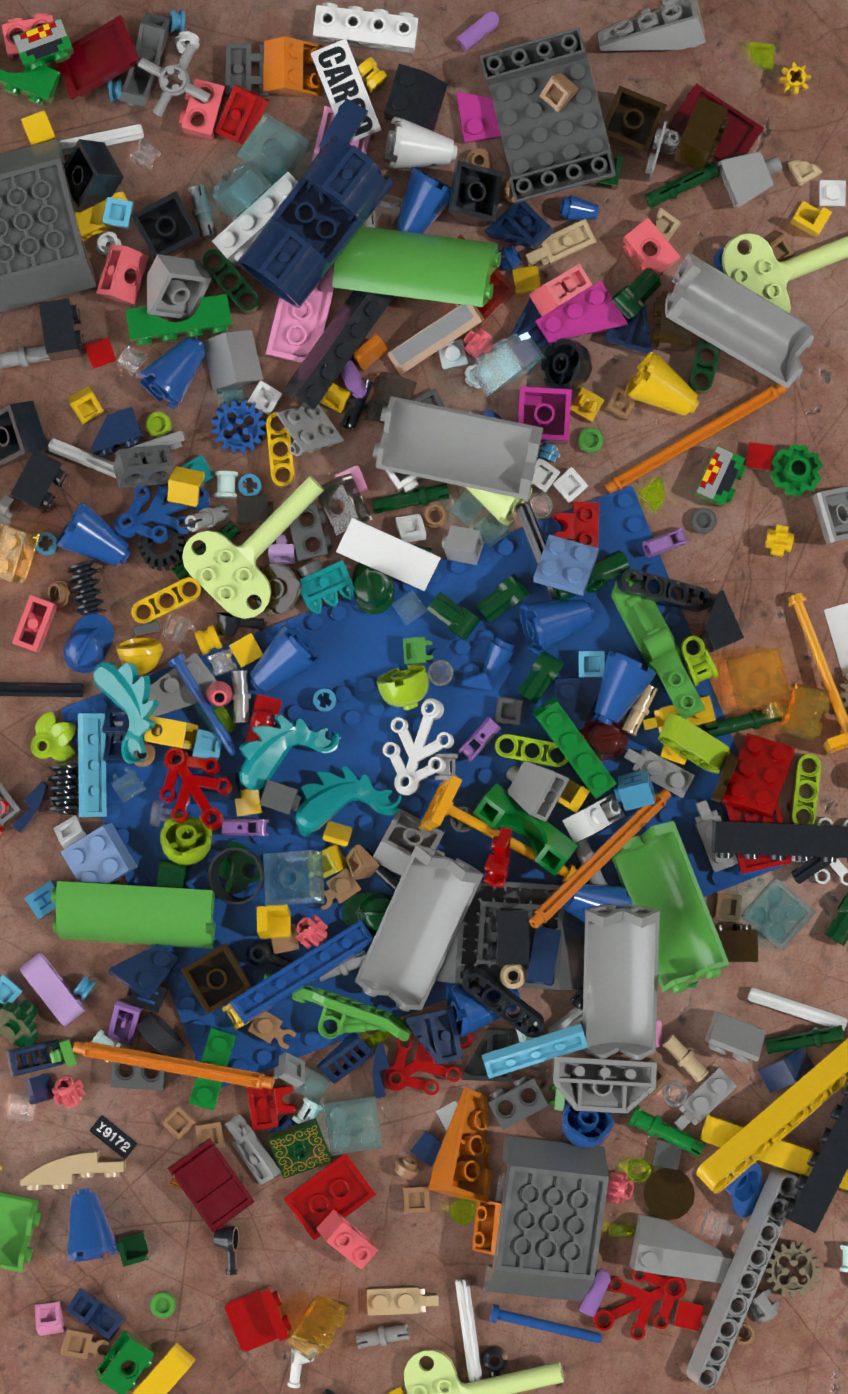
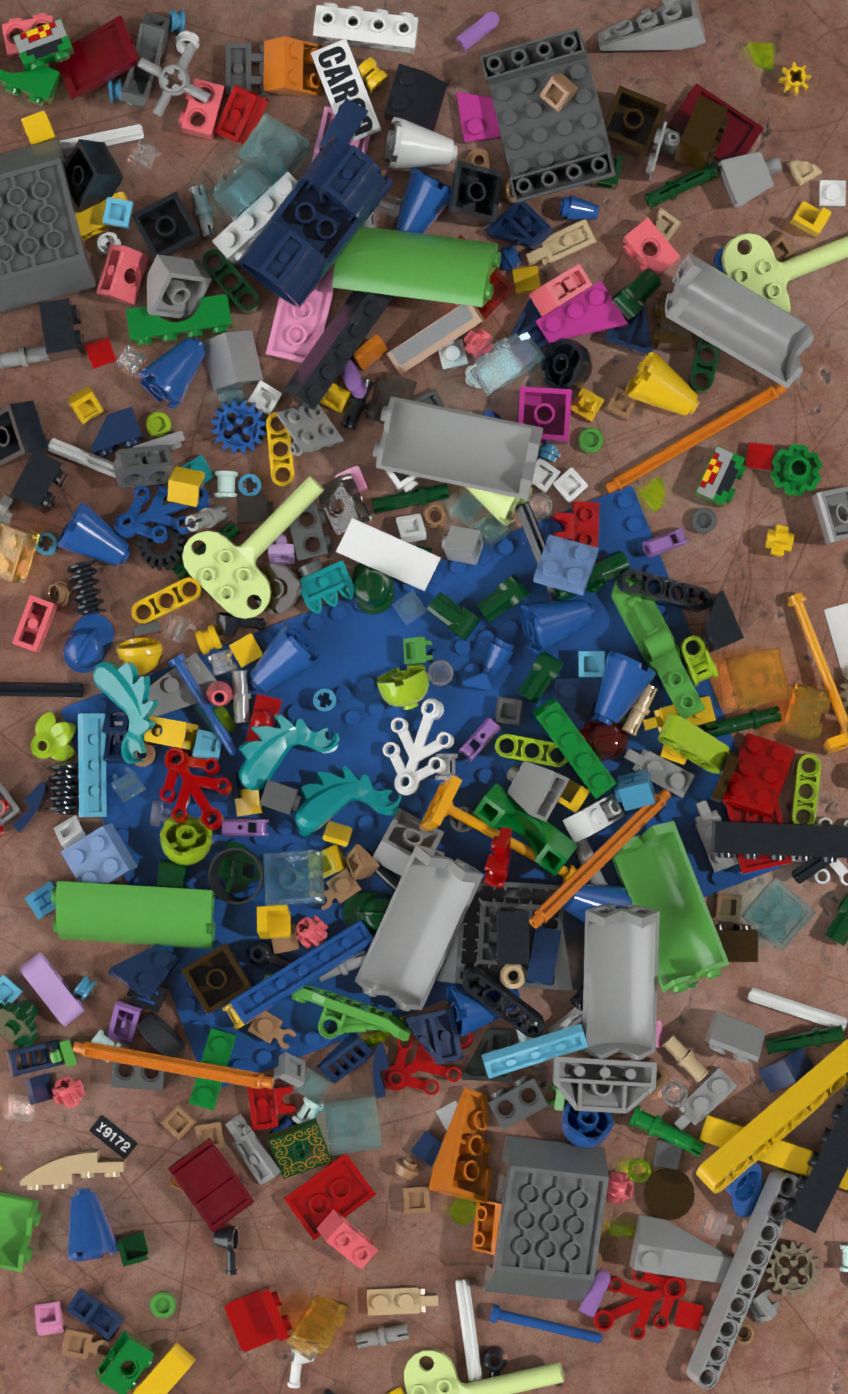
clear yellow plate [762,700,788,719] -> none

